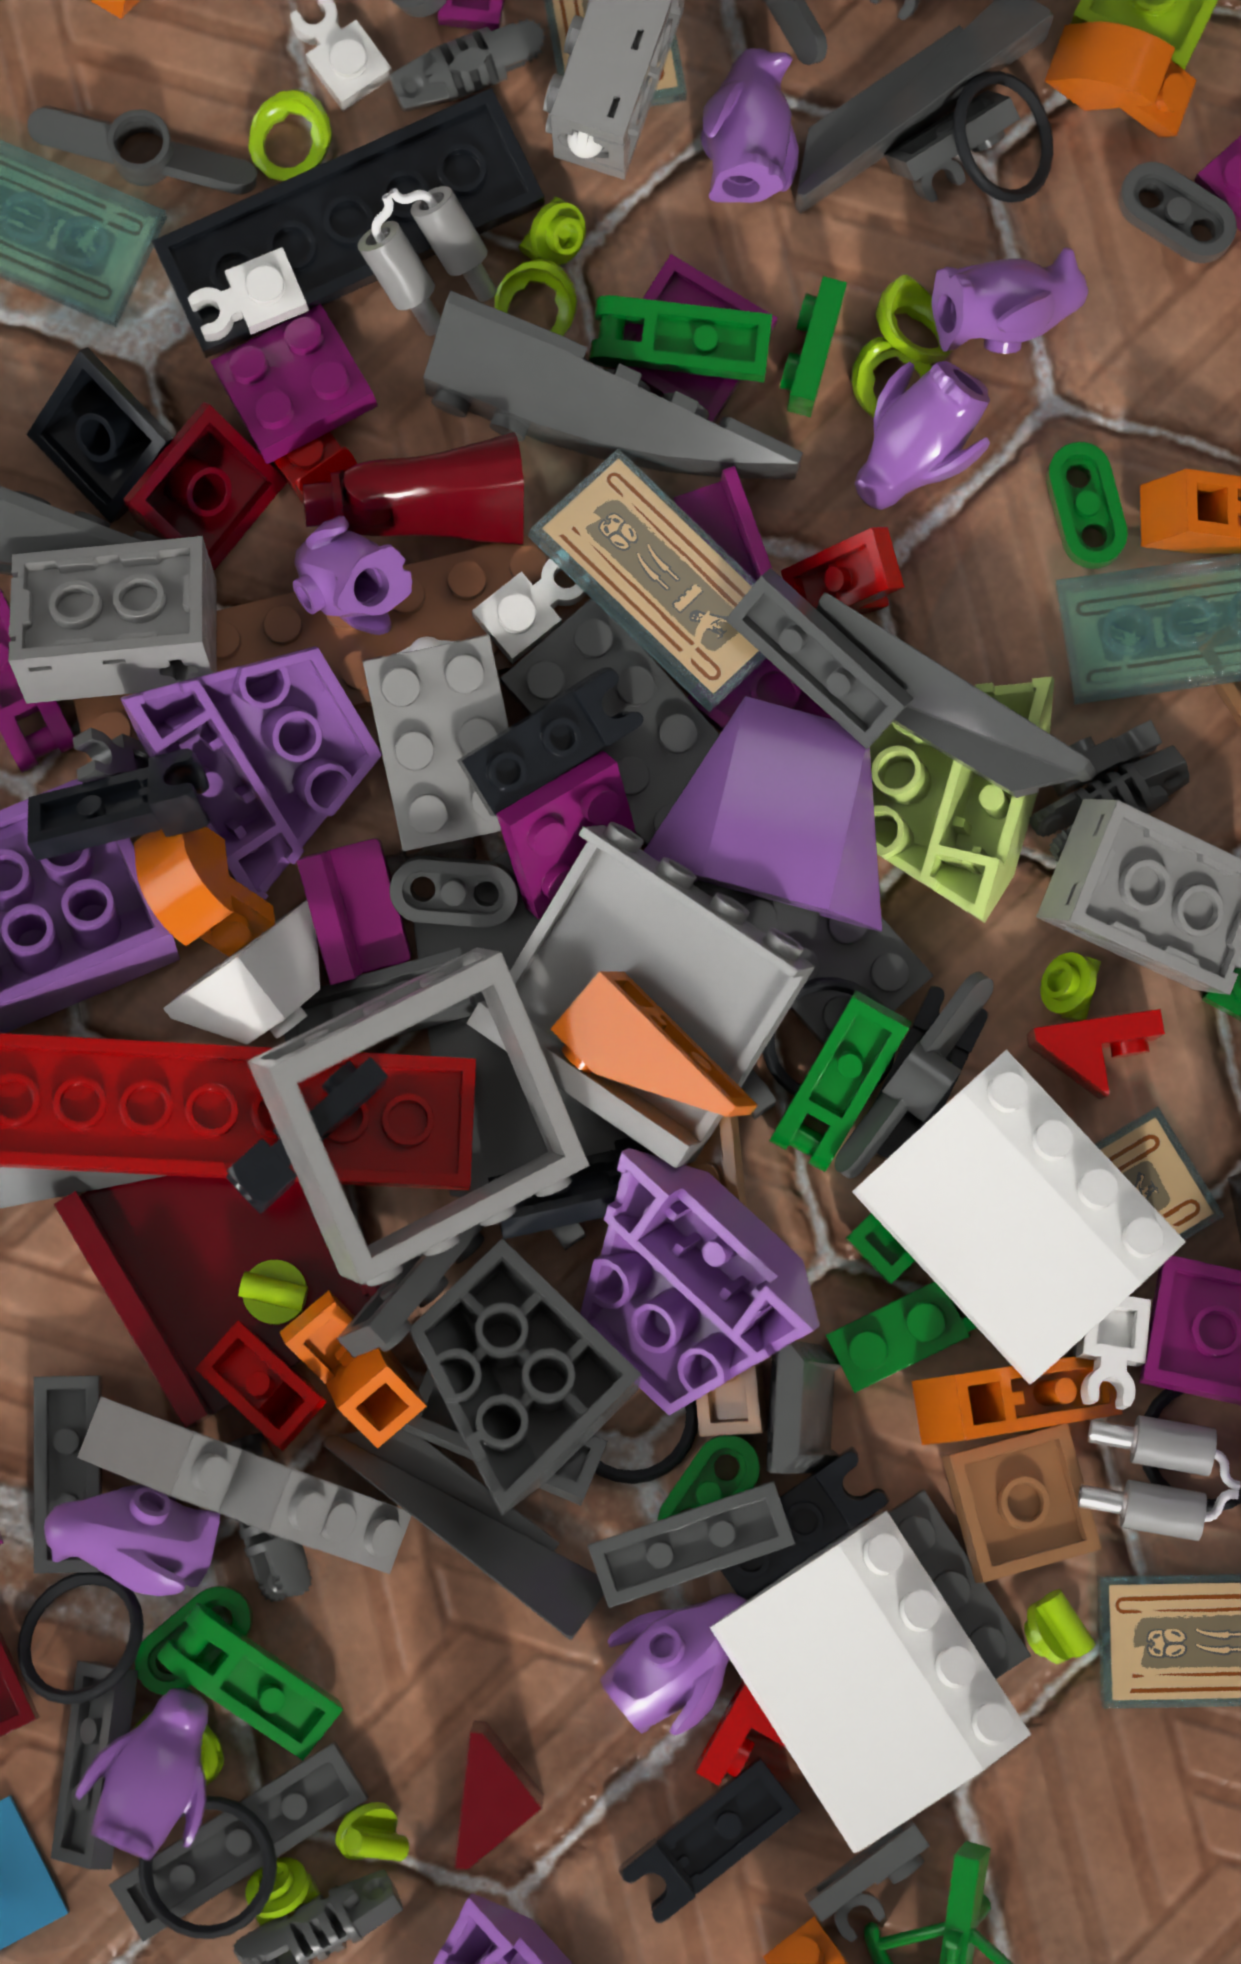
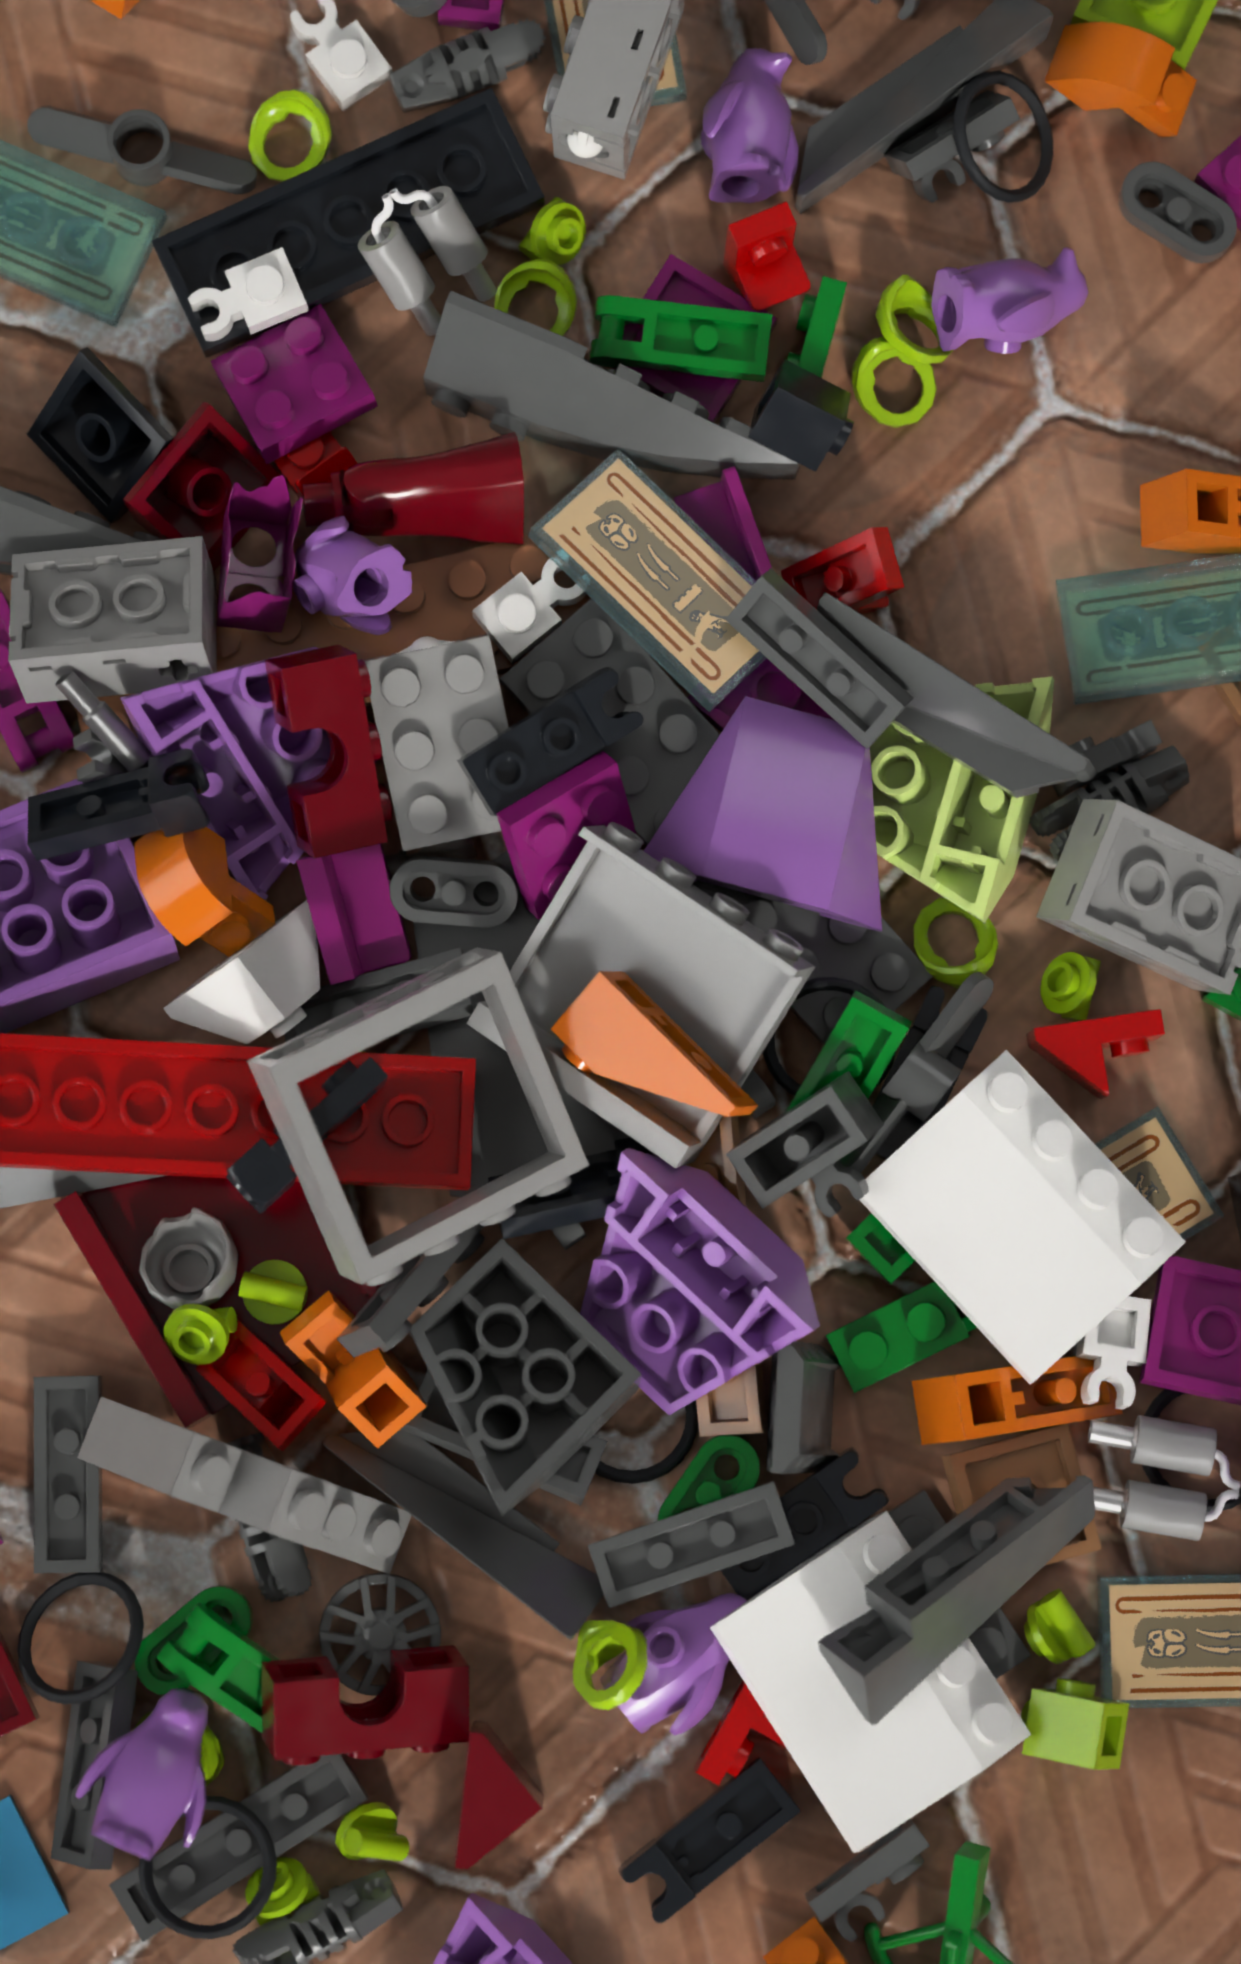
medium lavender animal [44,1484,220,1596] -> none
medium lavender animal [855,361,990,510] -> none
green plate [1046,442,1128,569] -> none
none -> flat silver pin [55,670,151,772]
none -> light grey hair [139,1207,239,1309]
none -> lime plate [164,1304,237,1365]
none -> magenta piece [216,475,303,633]
none -> dark red arch [261,1645,469,1765]
none -> dark red arch [265,644,392,859]
none -> dark grey wheel [319,1573,441,1696]
none -> lime piece [572,1620,647,1710]
none -> red slope [723,201,811,311]
none -> dark grey brick [726,1071,884,1218]
none -> black brick [748,359,854,472]
none -> dark grey wedge [818,1476,1095,1725]
none -> lime piece [913,898,998,989]
none -> lime brick [1020,1678,1129,1770]

